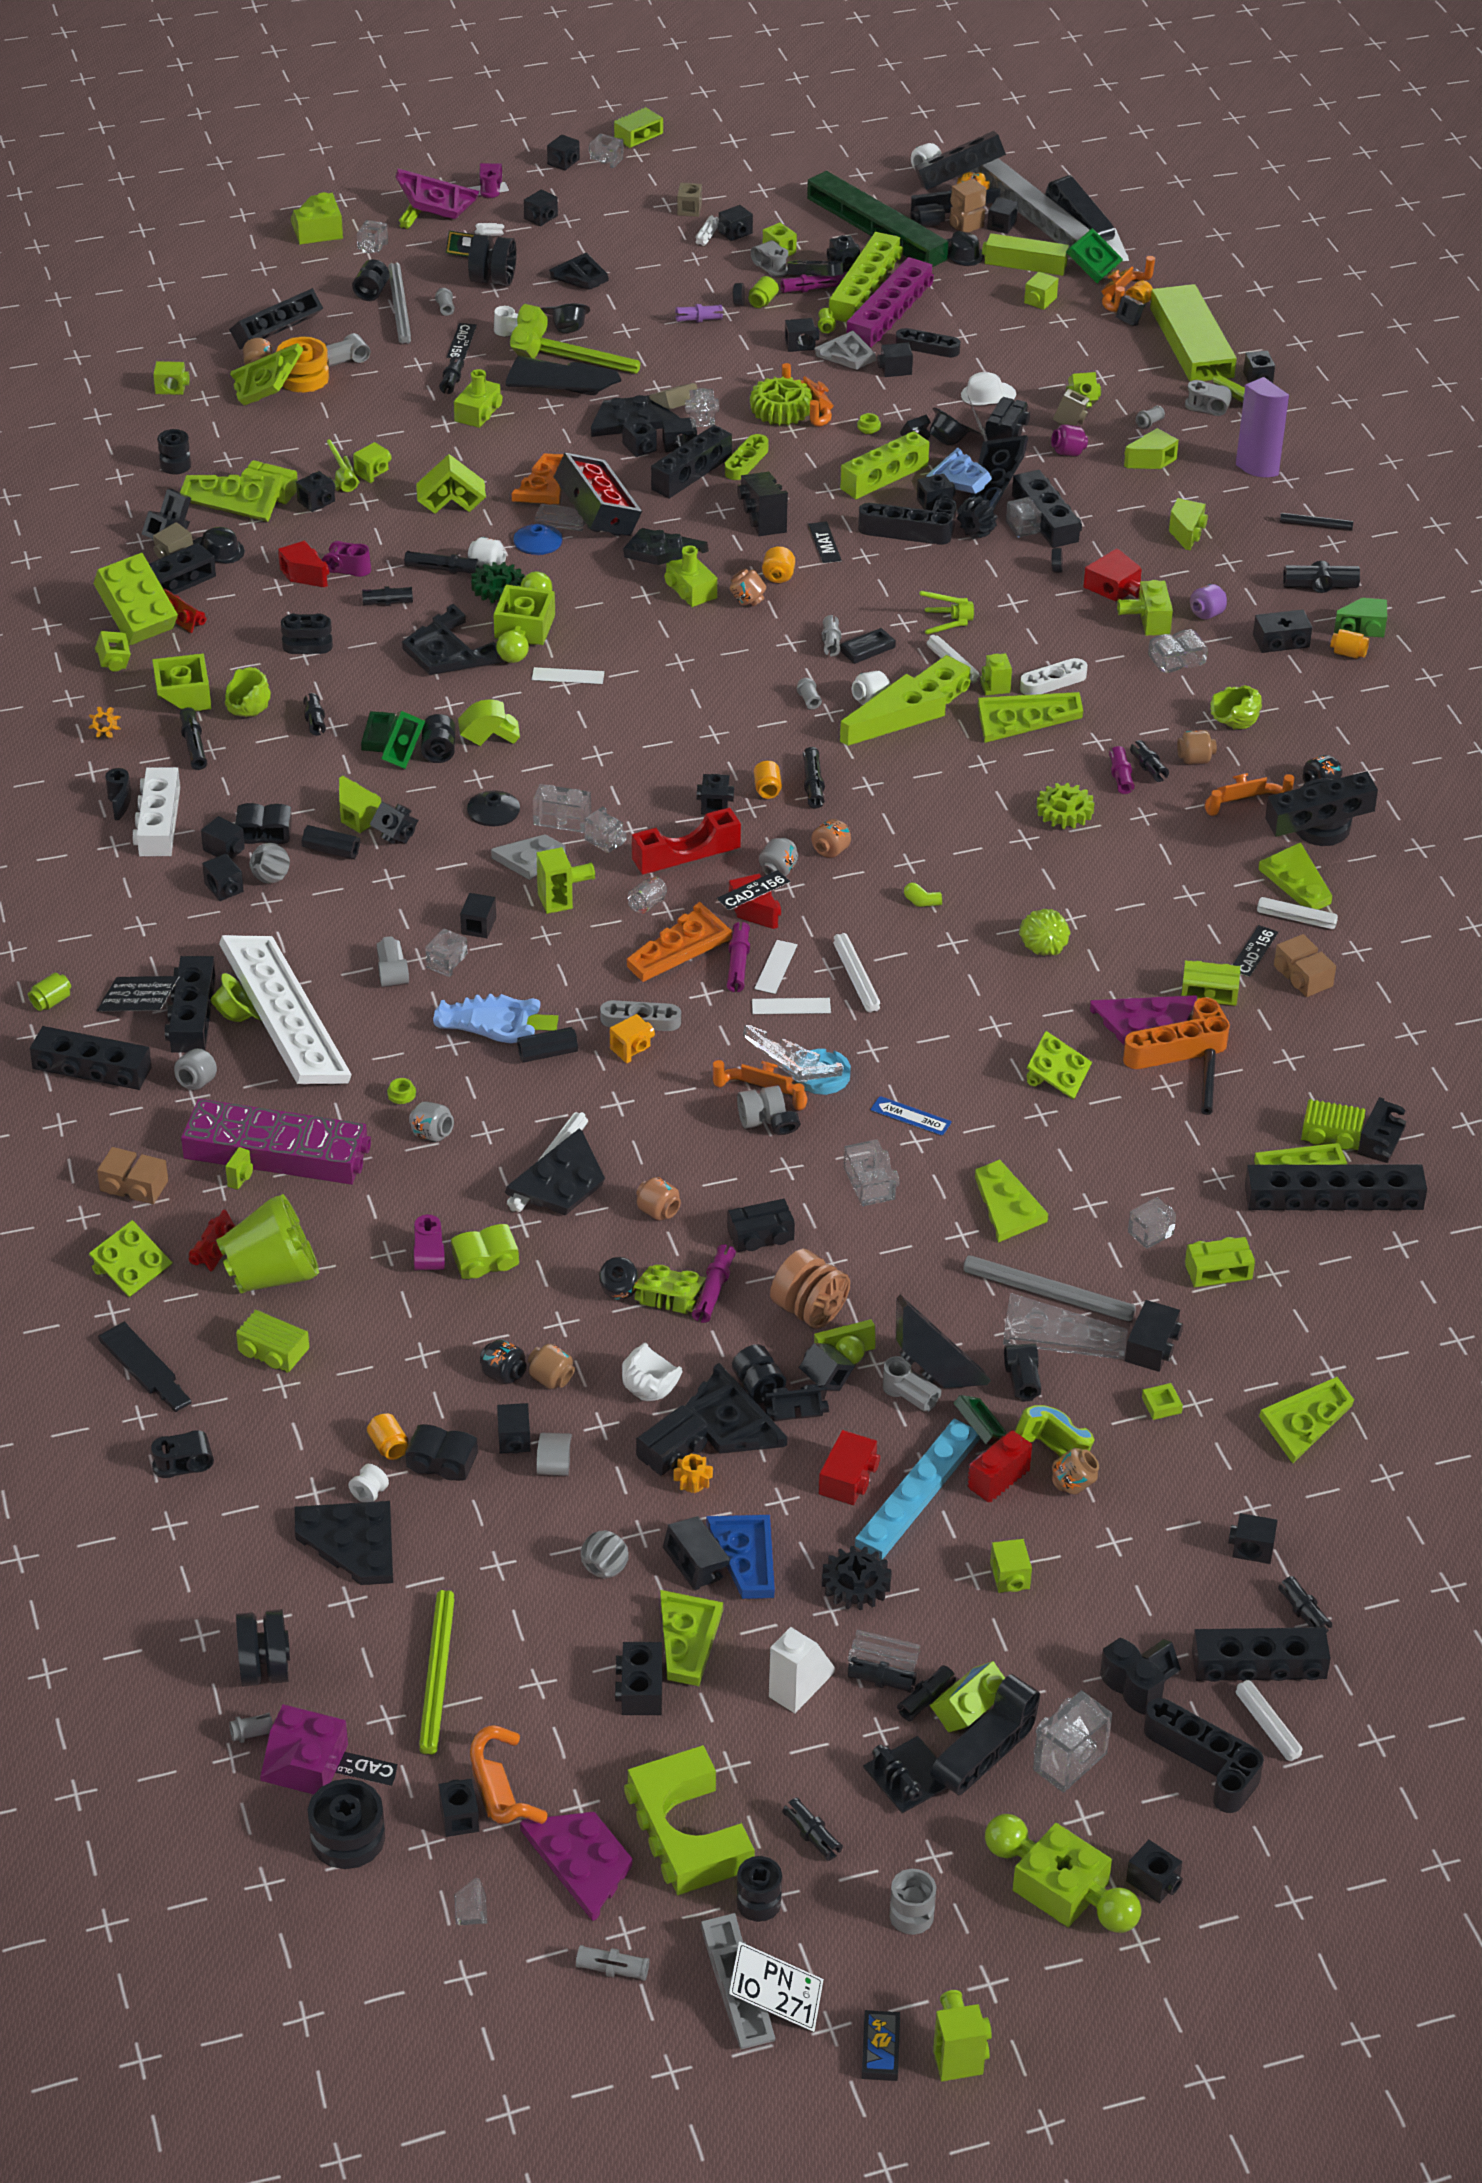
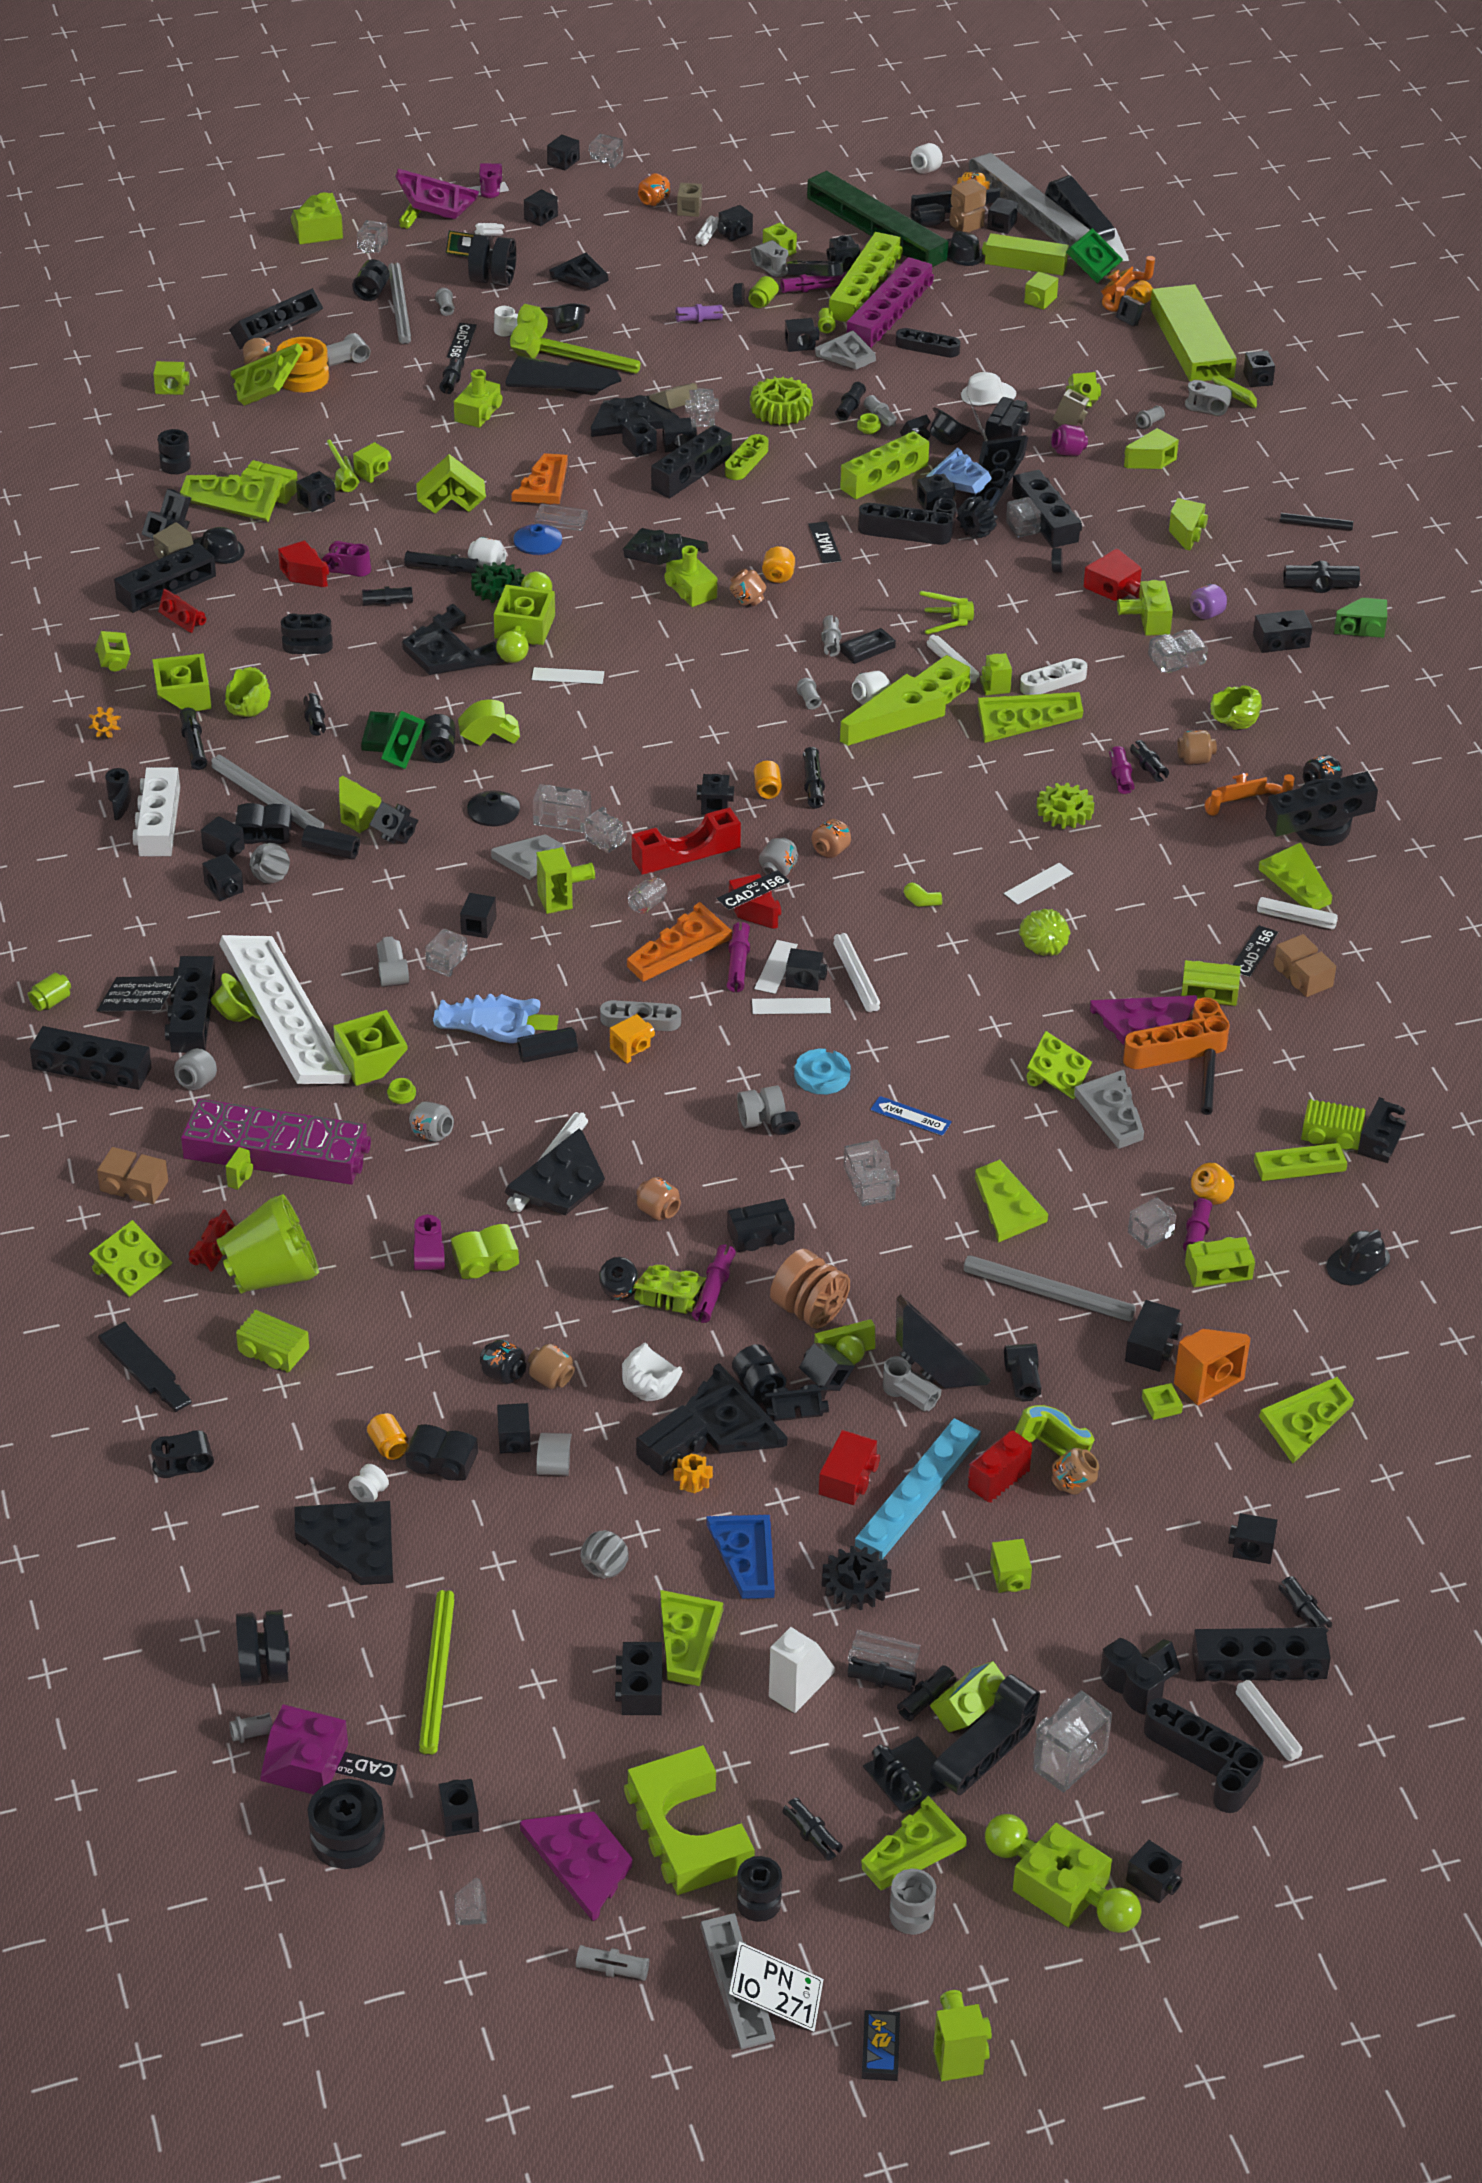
lime brick [93,553,178,646] -> none
orange piece [470,1725,548,1824] -> none
black brick [554,452,642,536] -> none
lime brick [614,107,663,148] -> none
black hinge [663,1516,730,1591] -> none
orange piece [713,1060,808,1111] -> none
black wedge [737,471,788,536] -> none
clear wing [743,1025,844,1082] -> none
orange piece [782,363,834,427] -> none
black brick [877,343,913,377] -> none
black brick [914,131,1006,190] -> none
dark green tile [954,1395,1007,1445] -> none
clear wing [1003,1293,1128,1359] -> none
medium lavender brick [1236,377,1289,477] -> none
black brick [1244,1164,1427,1210] -> none
light orange brick [1330,629,1369,659] -> none
none -> light grey axle [211,755,324,829]
none -> lime slope [333,1010,408,1086]
none -> orange head [638,173,670,206]
none -> black brick [785,948,828,991]
none -> black pin [835,381,866,421]
none -> lime wing [861,1796,967,1891]
none -> light grey axle [864,395,897,427]
none -> white sticker [1004,863,1074,904]
none -> light grey wing [1074,1070,1144,1149]
none -> orange slope [1174,1329,1250,1406]
none -> magenta pin [1183,1198,1213,1251]
none -> light orange head [1191,1162,1234,1205]
none -> black piece [1326,1229,1390,1286]

